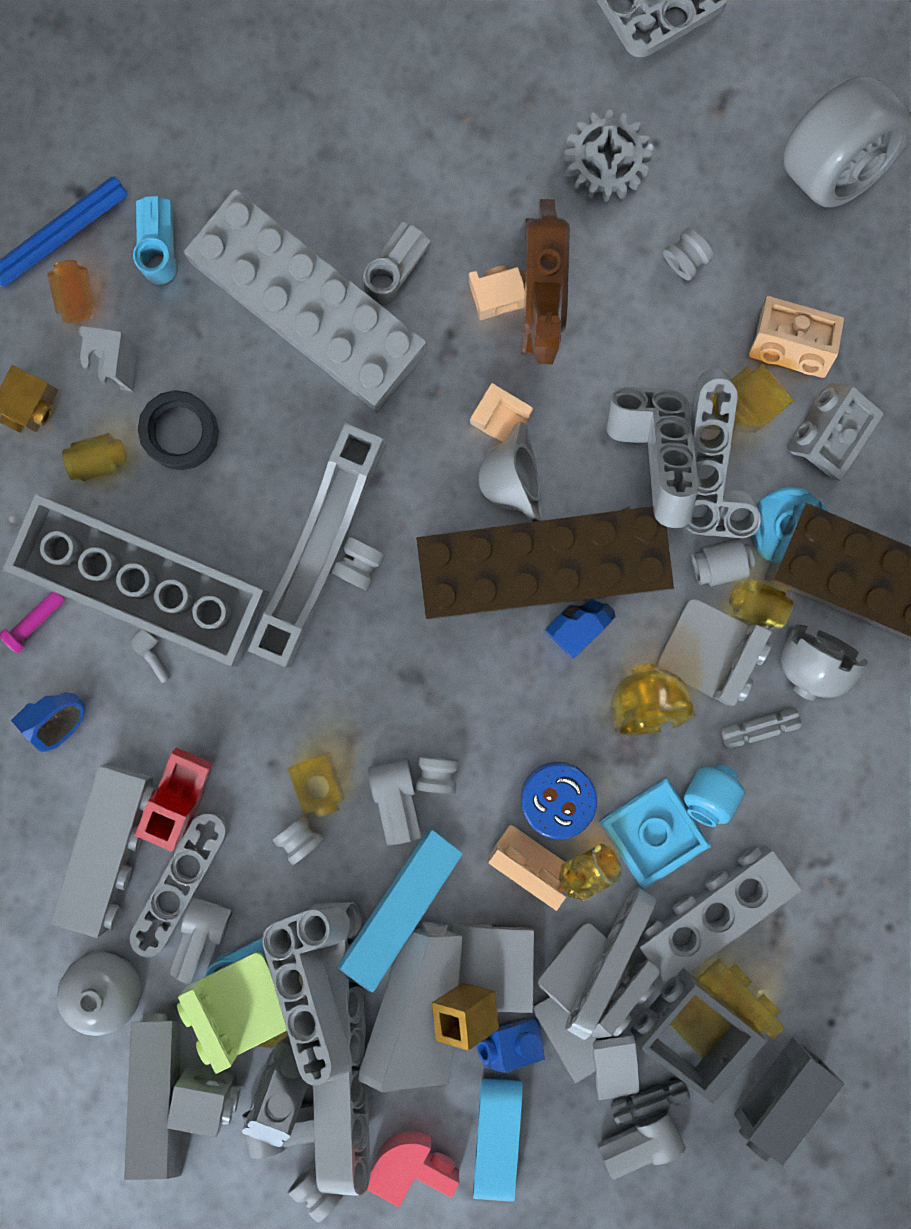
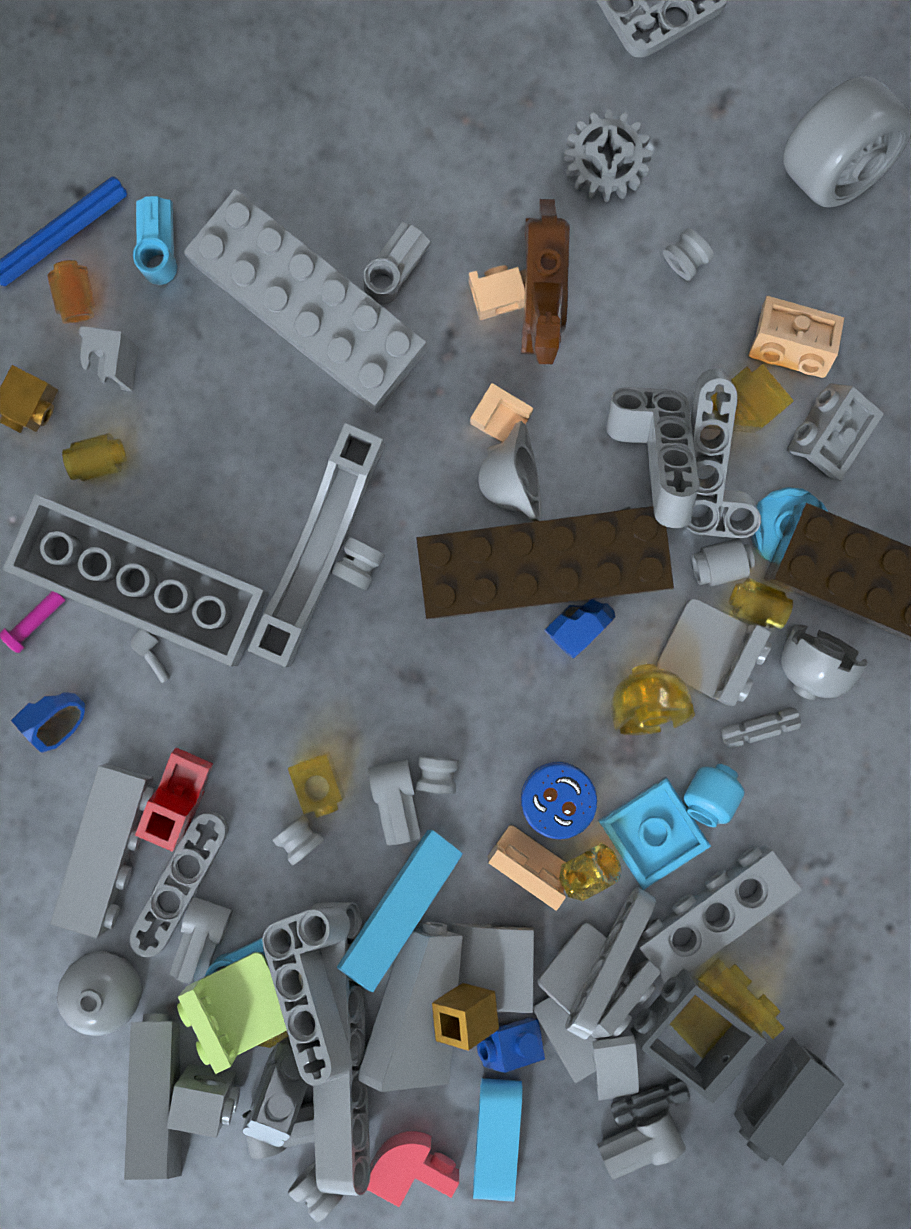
black tyre [137,390,219,470] -> none

